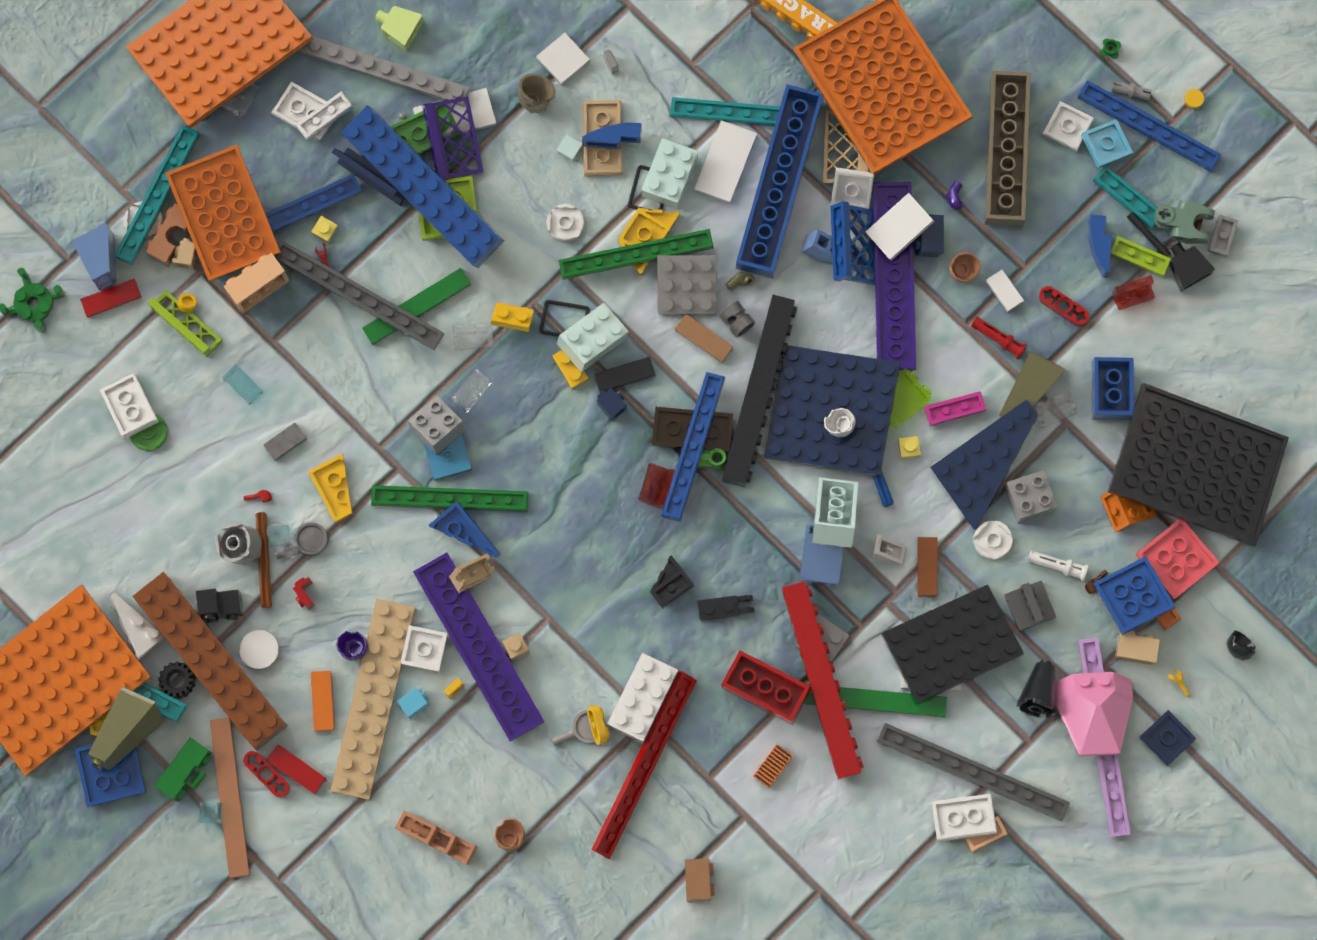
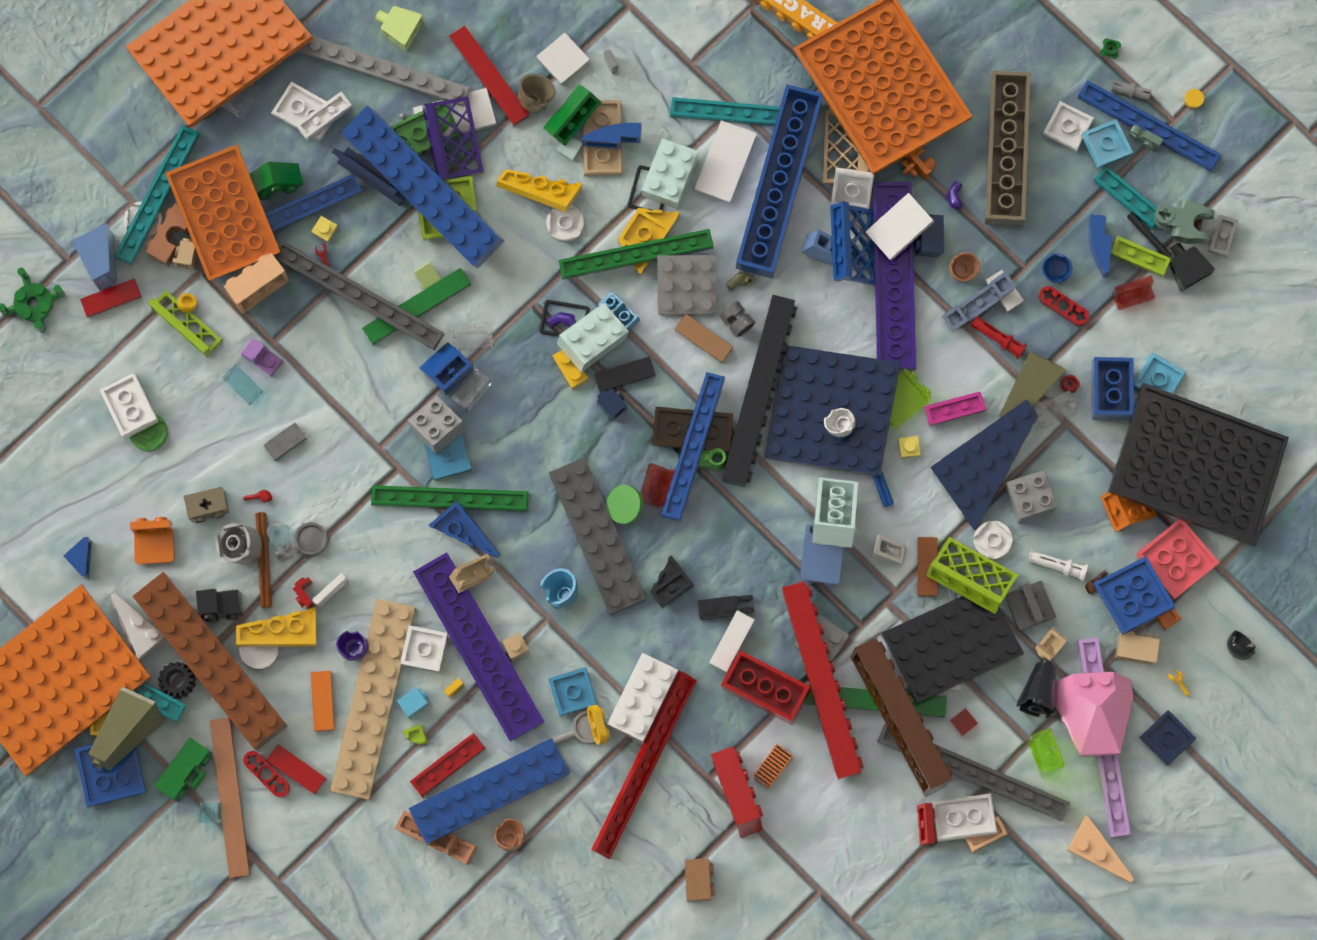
yellow wing [308,453,353,523] -> none
yellow bracket [491,302,534,332] -> none
none -> blue slope [63,537,92,579]
none -> orange bracket [130,517,174,565]
none -> dark tan brick [184,487,229,523]
none -> yellow wing [236,607,316,647]
none -> medium lavender slope [241,339,283,377]
none -> green brick [250,162,303,200]
none -> white tile [312,573,348,608]
none -> lime tile [403,724,428,745]
none -> blue plate [408,738,570,845]
none -> red tile [410,733,486,798]
none -> yellowish green slope [414,262,441,290]
none -> blue slope [419,342,474,396]
none -> red tile [449,25,529,126]
none -> yellow wing [496,169,583,212]
none -> dark azure helmet [540,568,579,609]
none -> green piece [543,84,602,146]
none -> dark purple arm [547,312,577,328]
none -> dark azure plate [548,667,598,717]
none -> dark grey plate [549,457,646,615]
none -> dark azure slope [598,291,640,331]
none -> bright green tile [607,485,644,524]
none -> white tile [709,610,755,672]
none -> red wedge [711,746,763,838]
none -> reddish brown brick [850,638,953,797]
none -> orange hips [902,148,936,180]
none -> red plate [917,803,937,845]
none -> lime fence [926,537,1018,614]
none -> sand blue slope [942,271,1017,332]
none -> clear red tile [950,708,978,736]
none -> clear neon green window [1027,728,1065,778]
none -> tan bracket [1035,627,1068,661]
none -> blue hair [1042,254,1073,283]
none -> red plate [1061,375,1080,394]
none -> light nougat wing [1068,815,1134,883]
none -> sand green plate [1129,125,1163,151]
none -> medium azure tile [1134,353,1186,394]

